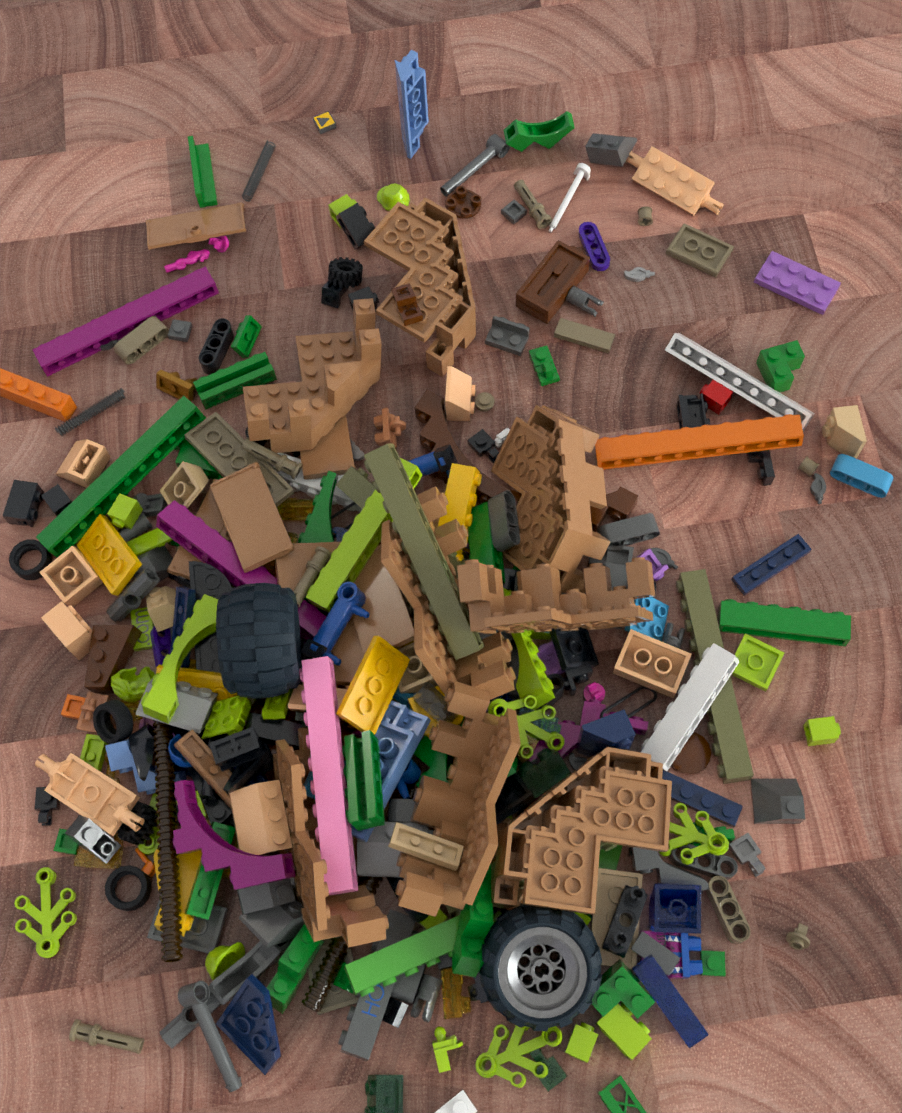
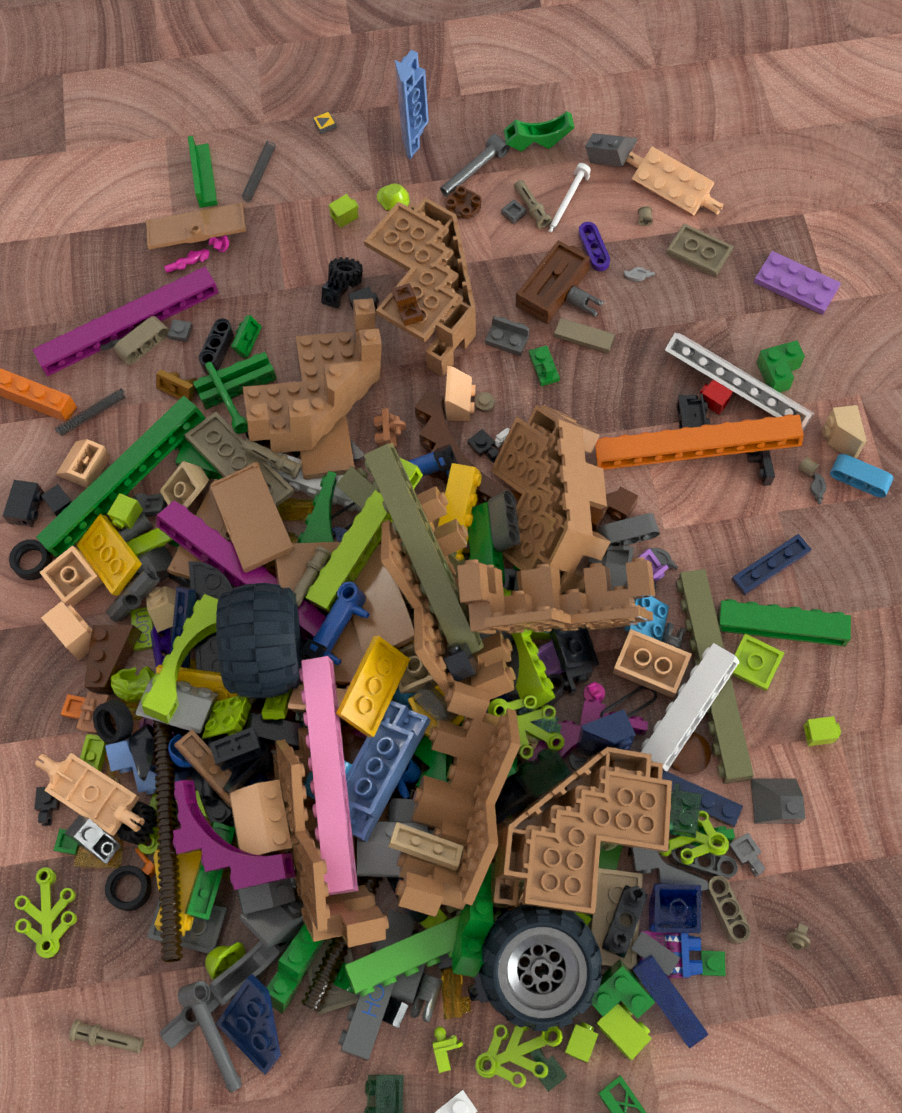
black brick [336,203,375,250] -> none
green brick [343,730,385,831] -> none
none -> green piece [205,362,248,434]
none -> black brick [443,642,478,682]
none -> clear green bracket [669,783,702,838]

